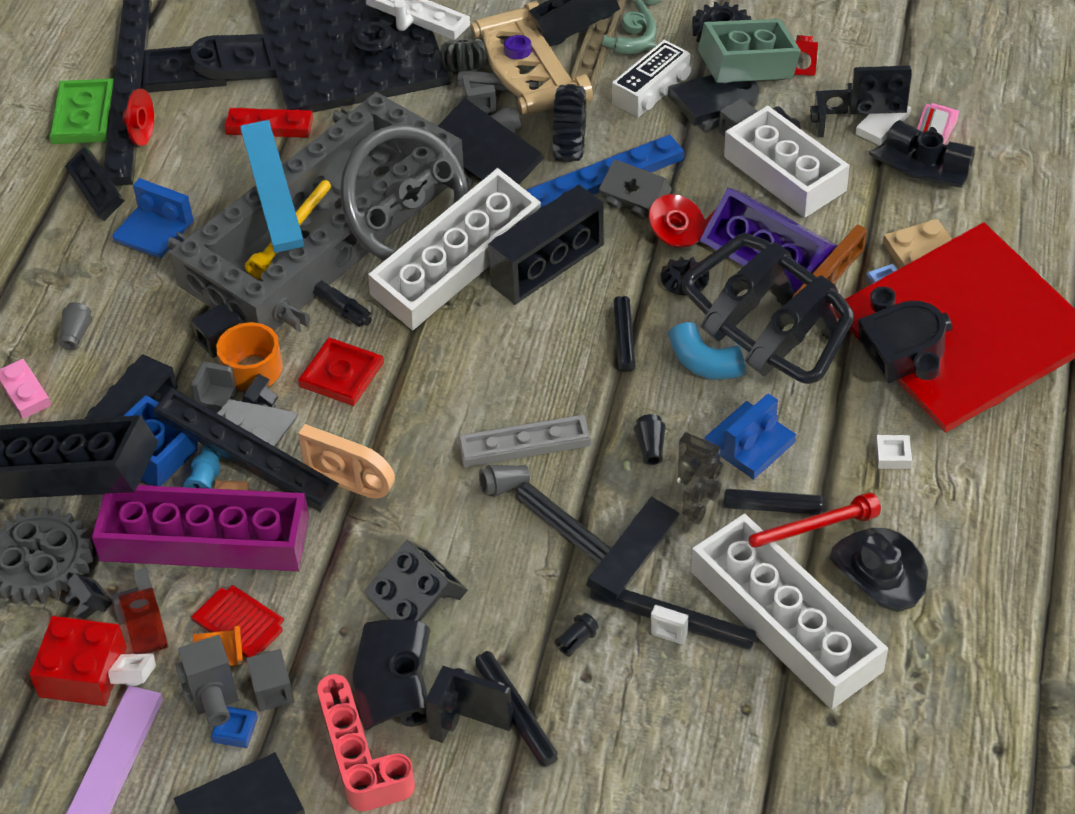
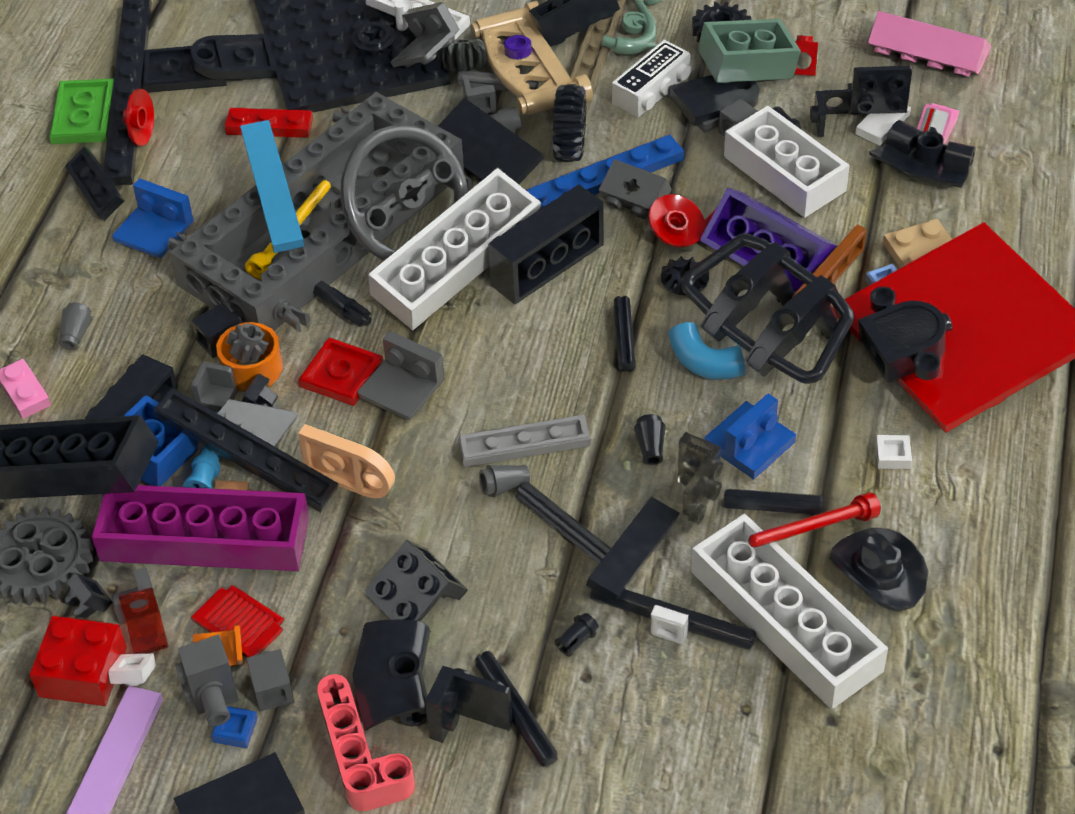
none -> dark grey gear [226,323,268,362]
none -> dark grey bracket [358,331,445,420]
none -> dark grey bracket [391,2,460,67]
none -> bright pink slope [868,11,991,77]

